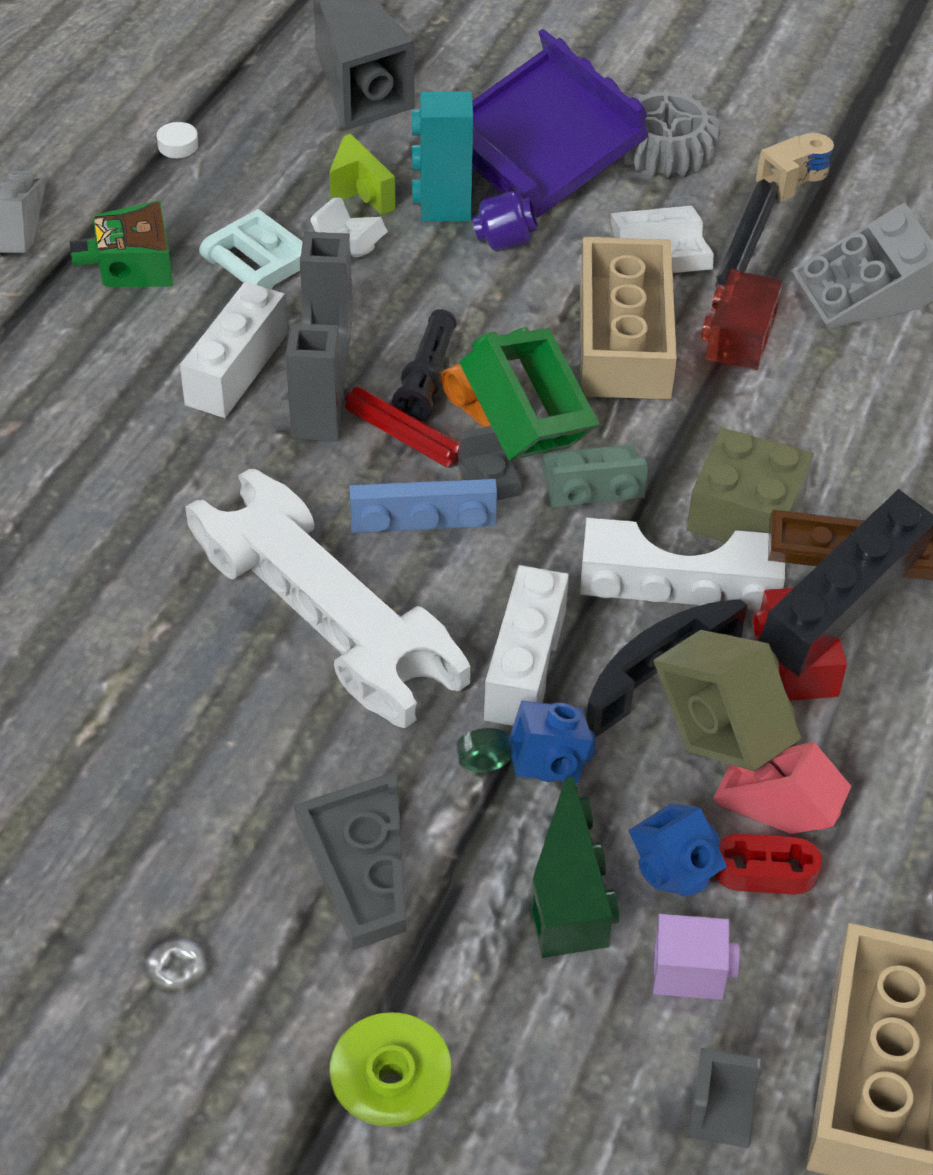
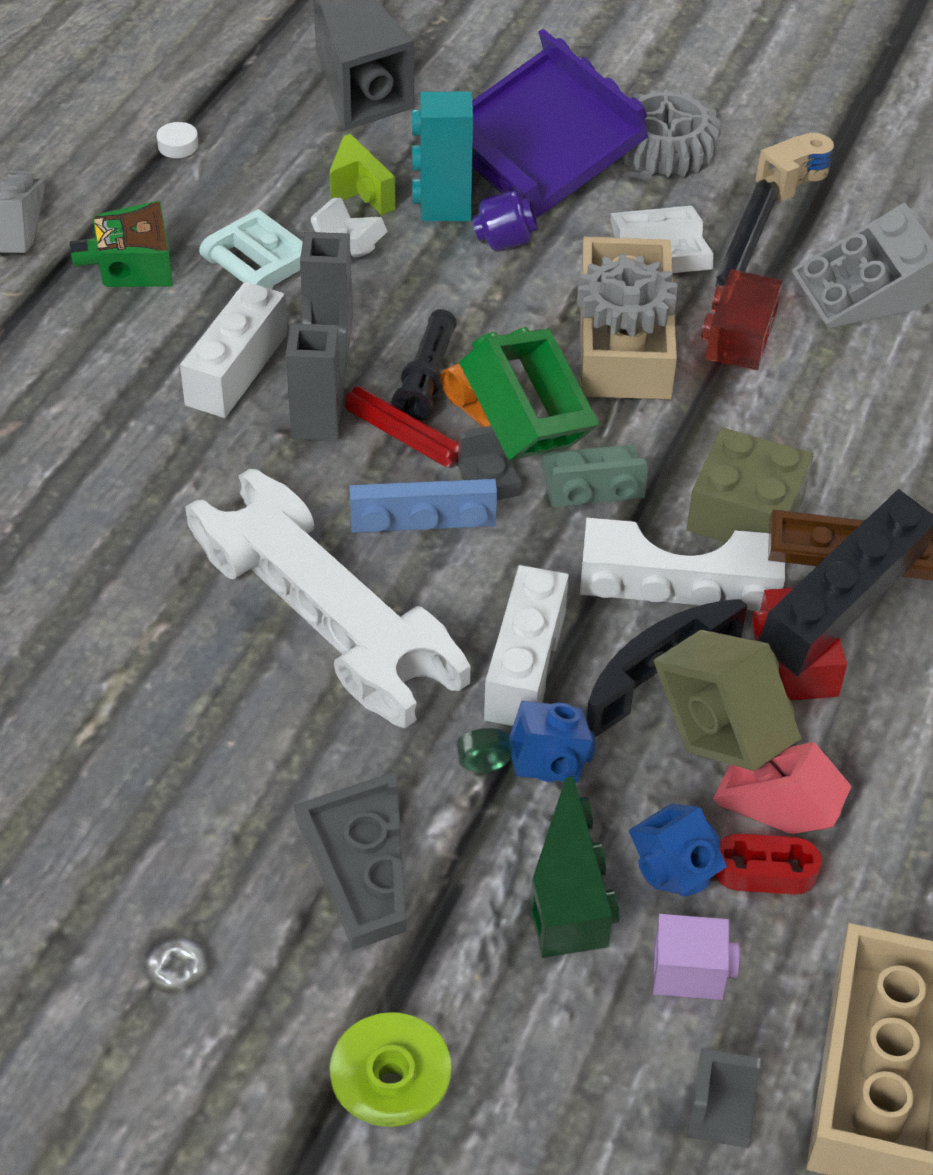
none -> light grey gear [577,254,678,336]

